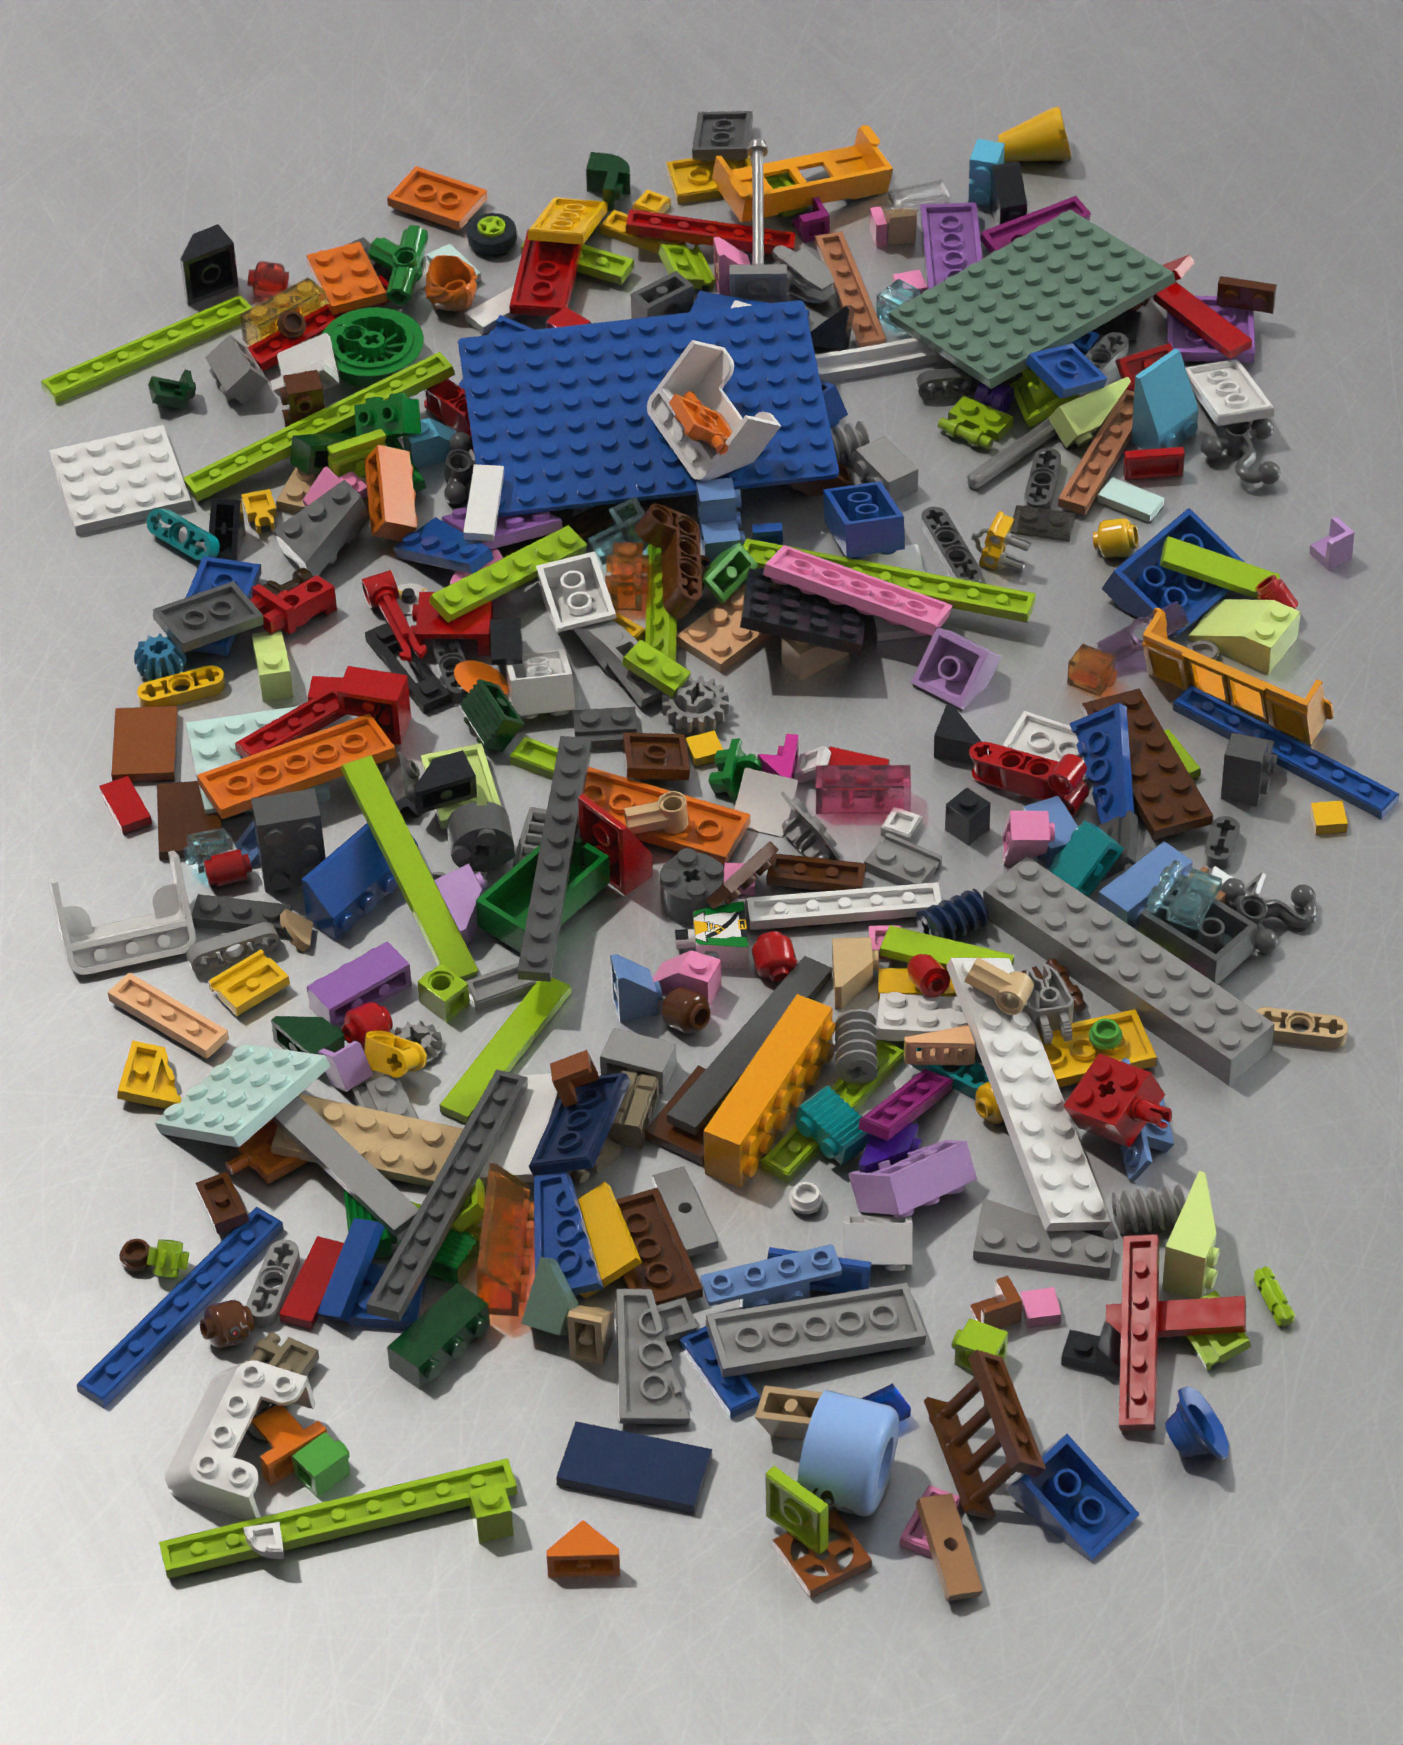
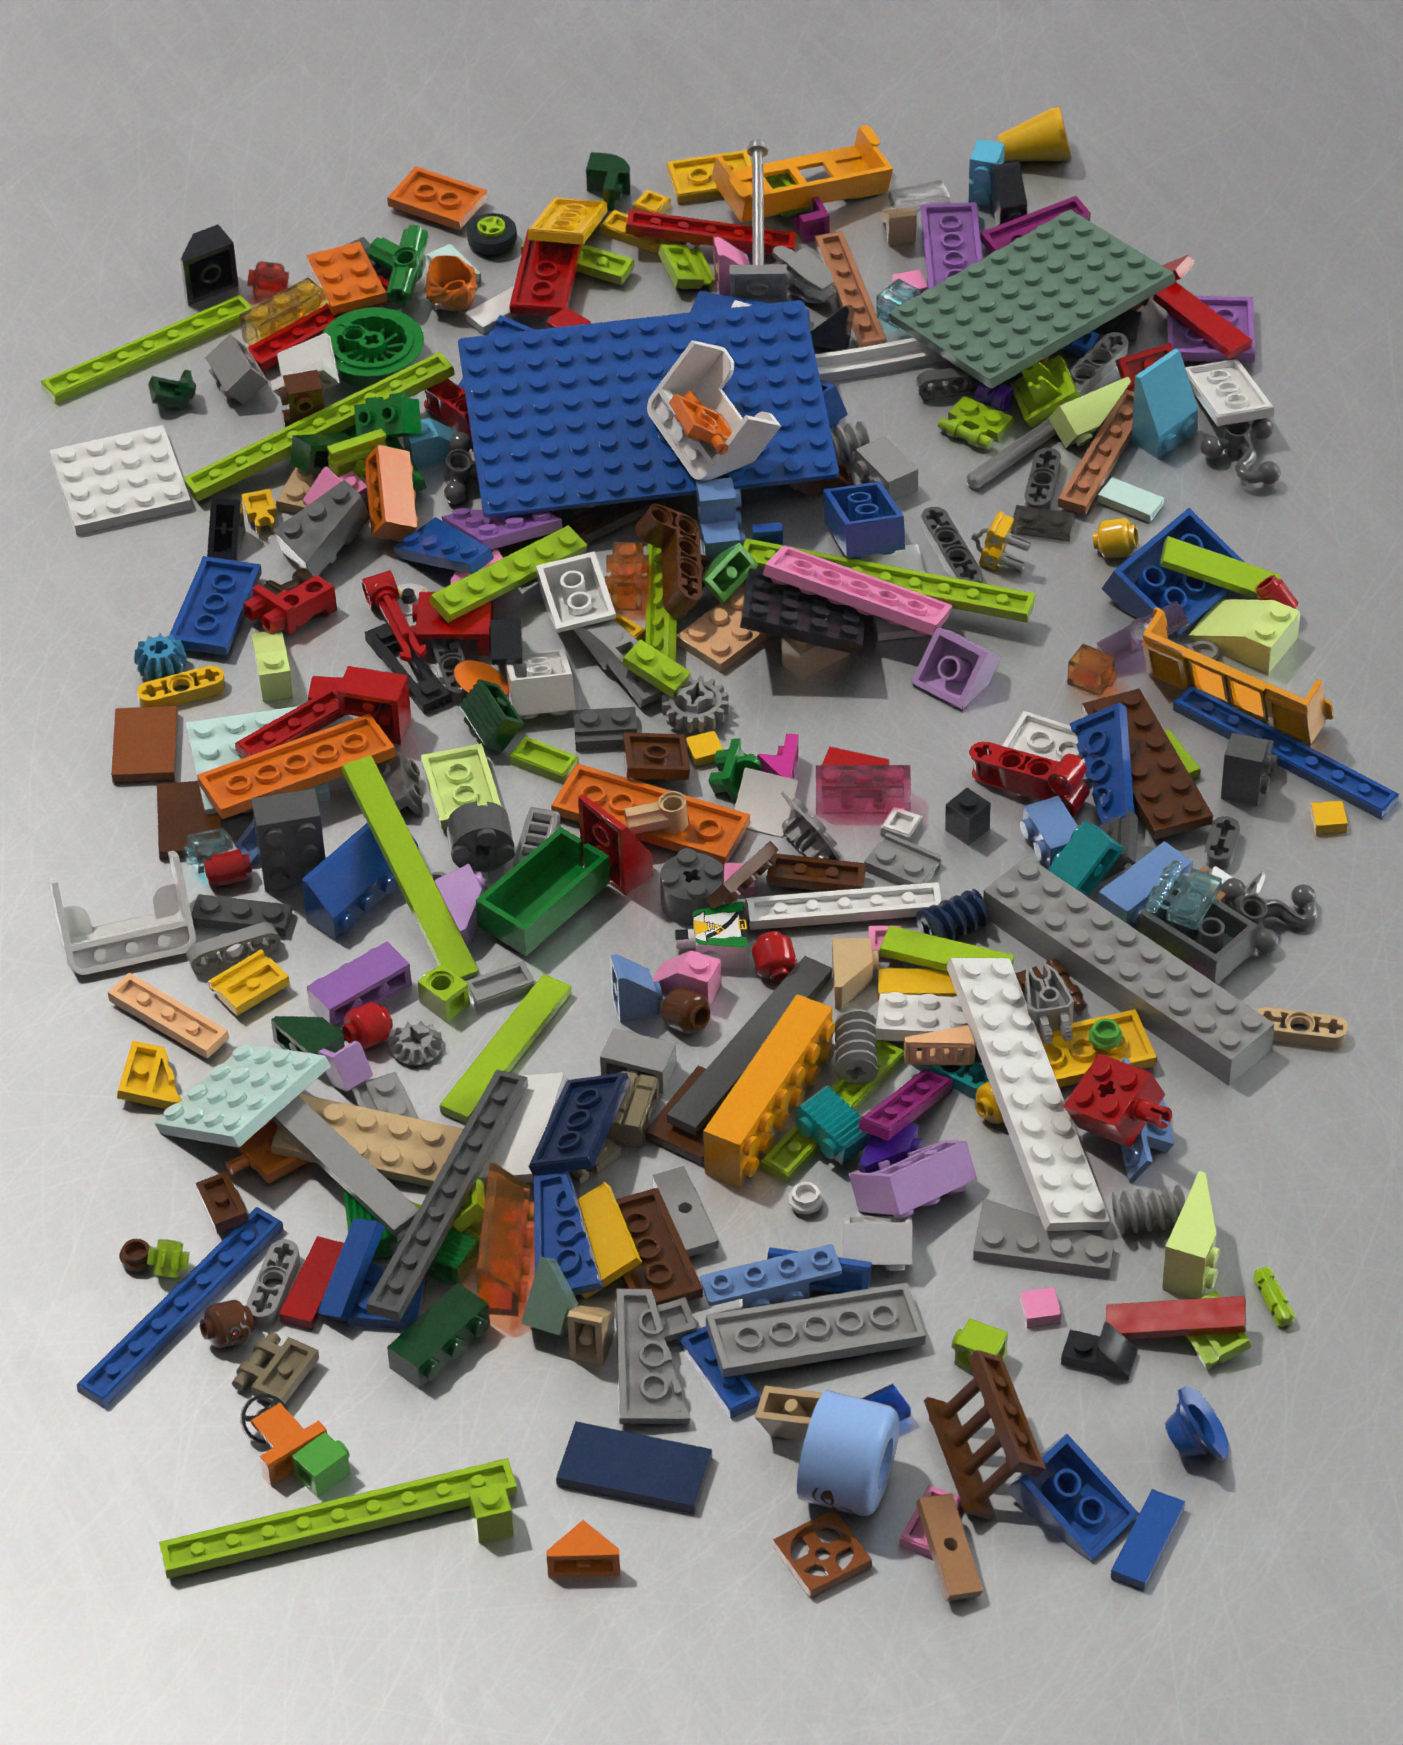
red tile [99,776,152,834] -> none
teal beam [147,509,220,560] -> none
dark grey plate [153,581,263,653] -> none
white windscreen [165,1361,316,1520] -> none
white tile [243,1522,284,1559] -> none
reddish brown plate [277,311,306,339] -> none
tan tile [280,909,313,952] -> none
yellow piece [364,1031,427,1078] -> none
black slope [414,750,477,814] -> none
white tile [463,464,504,541] -> none
dark grey plate [517,736,592,982] -> none
dark orange panel [550,1050,599,1107] -> none
clear light blue brick [588,497,649,565] -> none
dark grey brick [630,271,694,319] -> none
dark grey plate [692,111,753,162] -> none
lime tile [765,1466,828,1555] -> none
white tile [794,746,831,784] -> none
bright pink tile [870,206,887,247] -> none
red brick [907,954,950,997] -> none
black slope [934,703,982,766] -> none
tan piece [964,957,1034,1015] -> none
dark orange panel [970,1275,1022,1329] -> none
bright pink slope [1002,810,1055,865] -> none
blue plate [1025,343,1108,398] -> none
plate [1119,1234,1160,1431] -> none
red tile [1123,447,1185,480] -> none
reddish brown plate [1216,276,1277,314] -> none
lavender panel [1309,516,1355,570] -> none
none -> blue tile [1111,1489,1185,1590]

